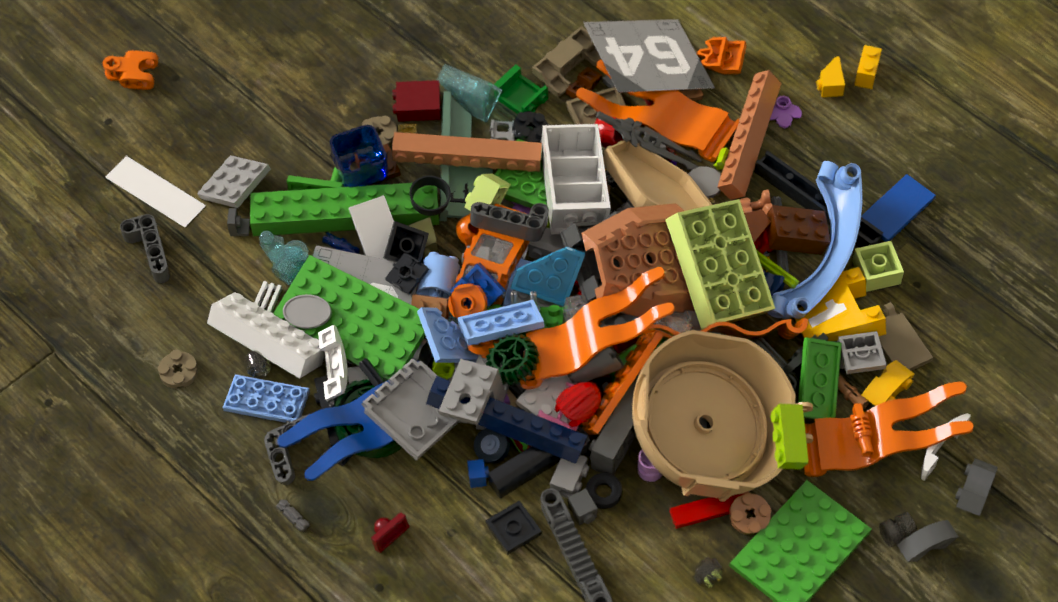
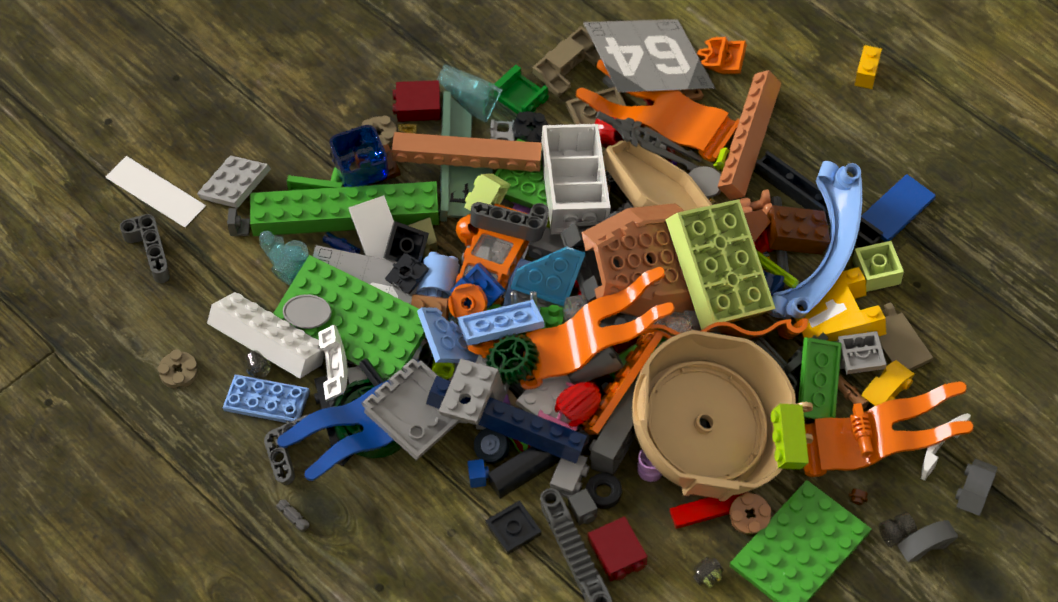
orange piece [103,51,159,90] -> none
white tile [254,281,282,312] -> none
dark red tile [371,512,410,553] -> none
black tyre [409,175,451,216] -> none
reddish brown slope [565,67,602,99] -> none
medium lavender plate [770,96,802,128] -> none
yellow slope [817,57,845,97] -> none
none -> dark red brick [588,516,648,582]
none -> reddish brown plate [848,488,868,505]

